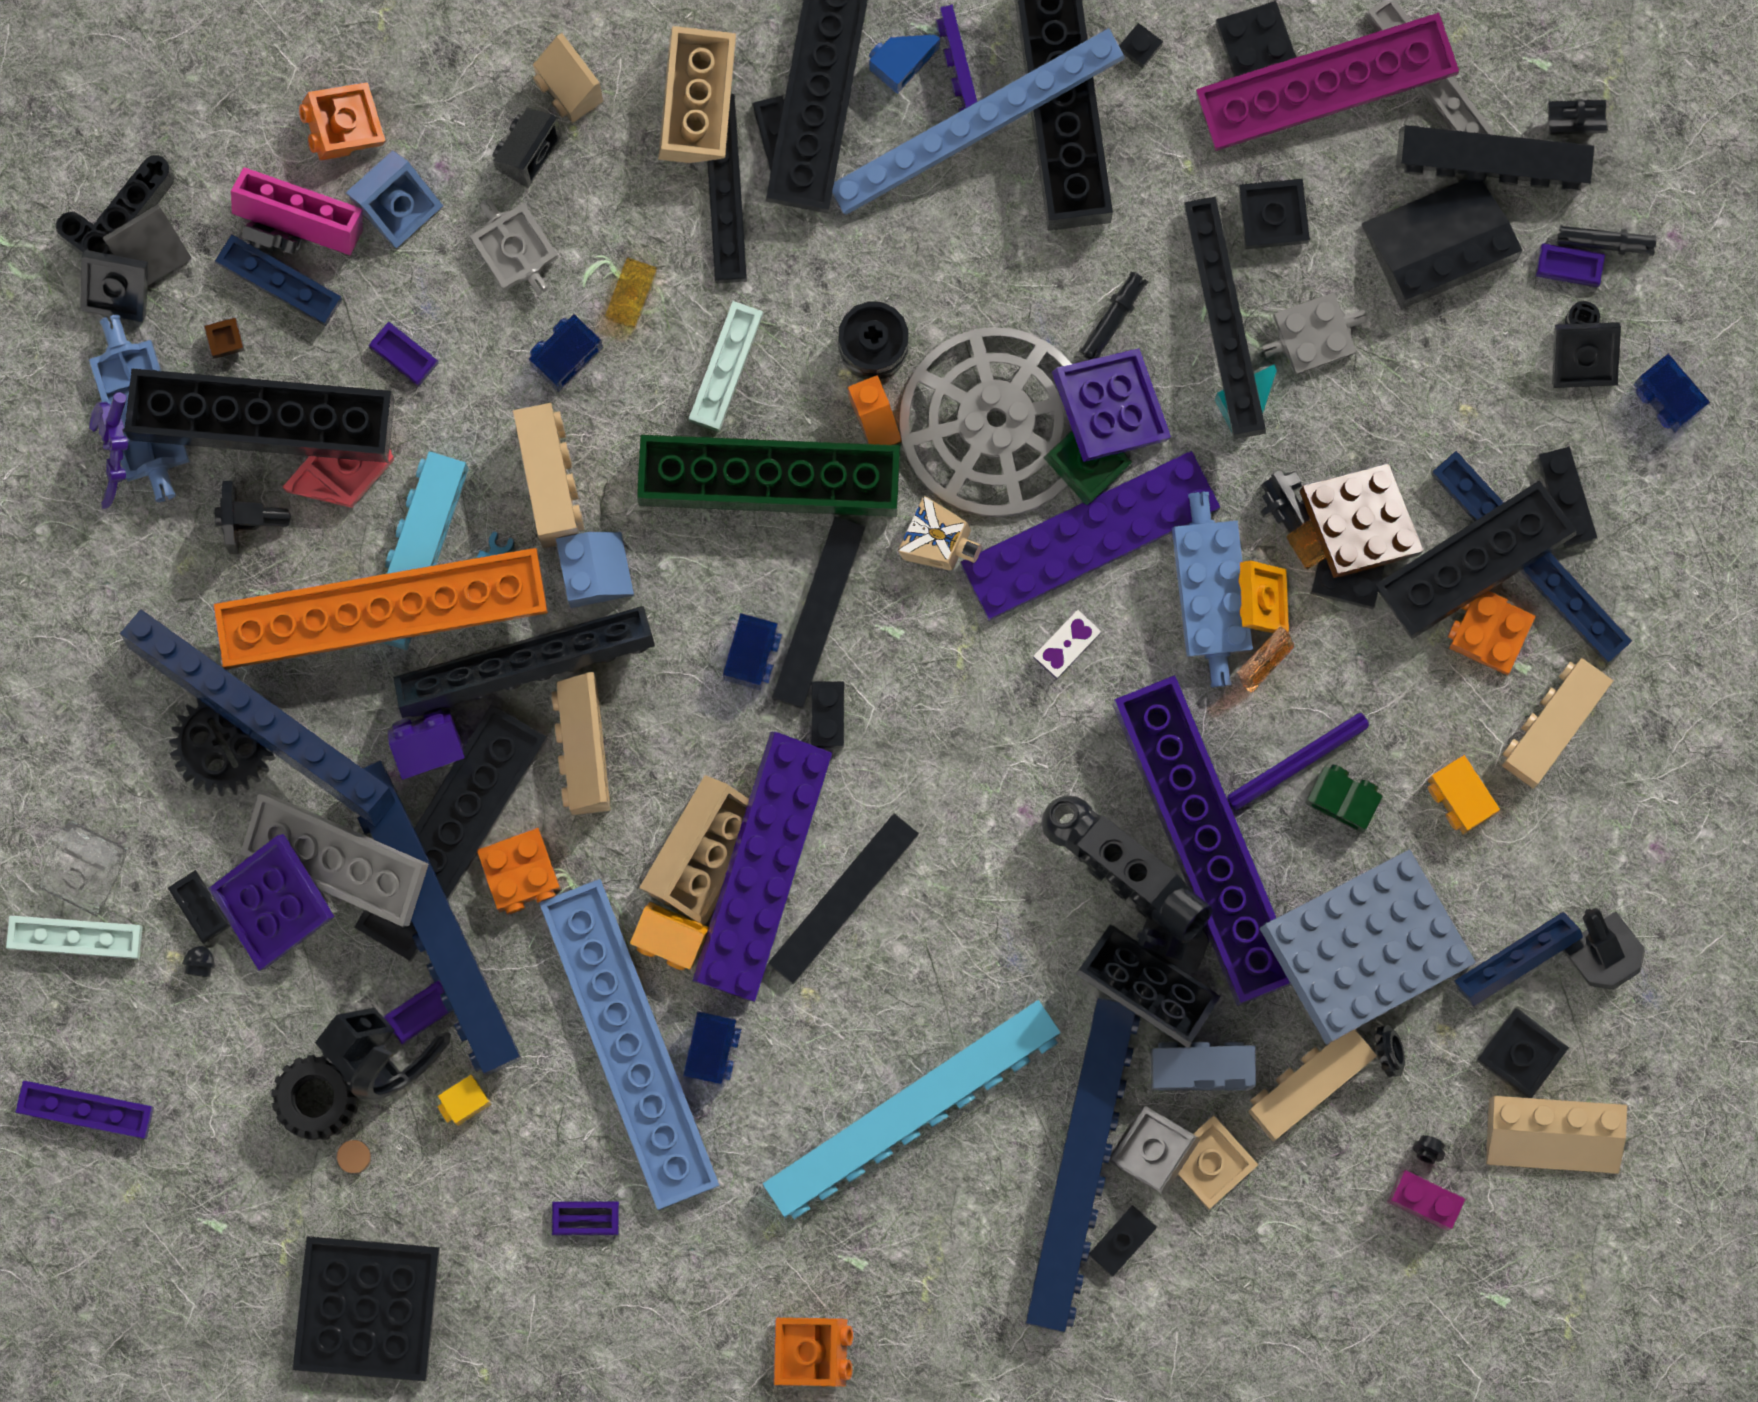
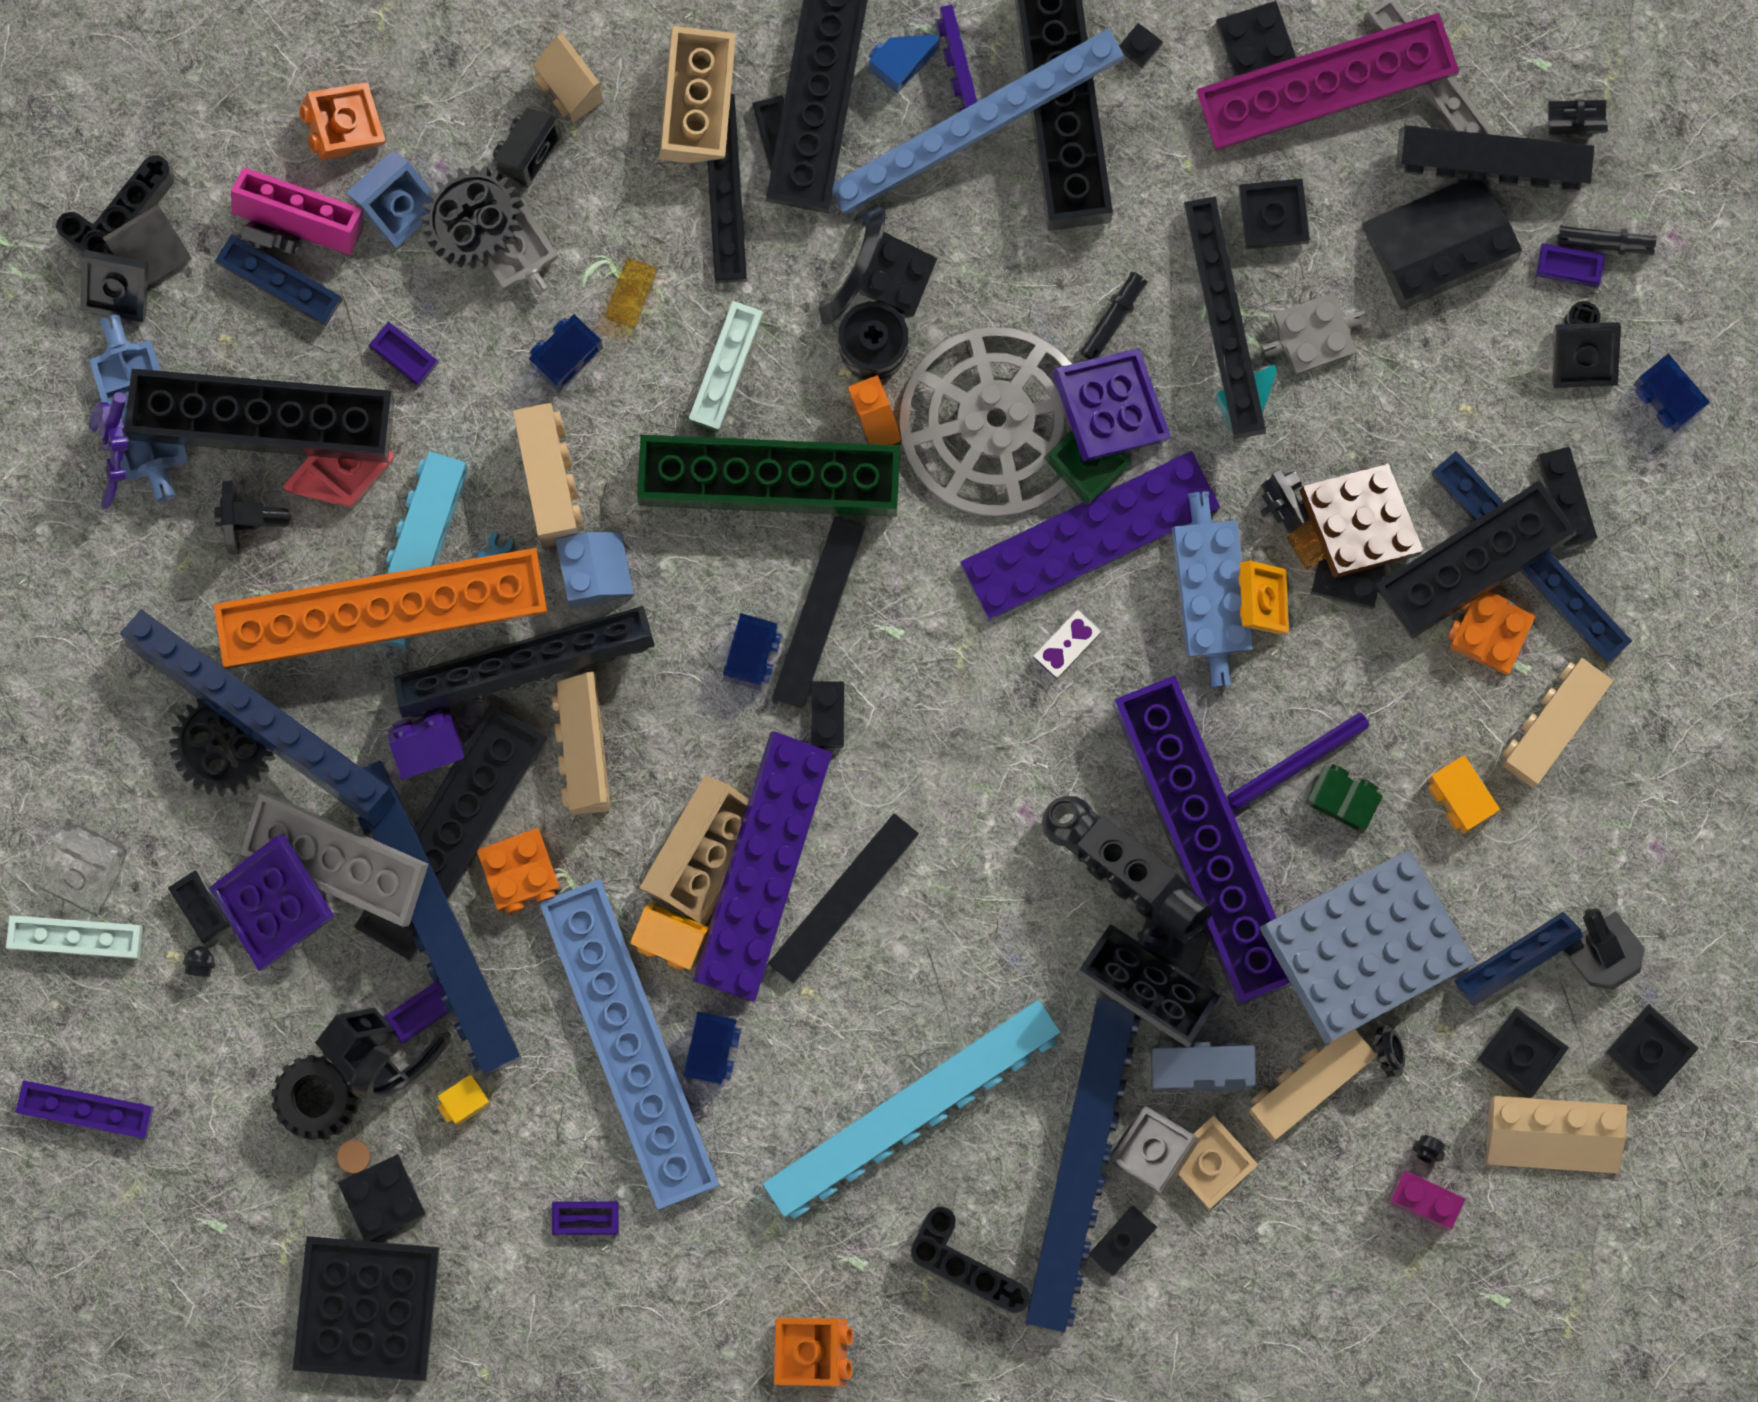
reddish brown plate [204,318,245,359] -> none
torso [898,496,981,570] -> none
clear orange tile [1237,626,1295,692] -> none
none -> black plate [338,1154,427,1241]
none -> black gear [421,166,525,269]
none -> black piece [818,205,937,325]
none -> black beam [910,1206,1030,1314]
none -> black plate [1604,1004,1699,1098]

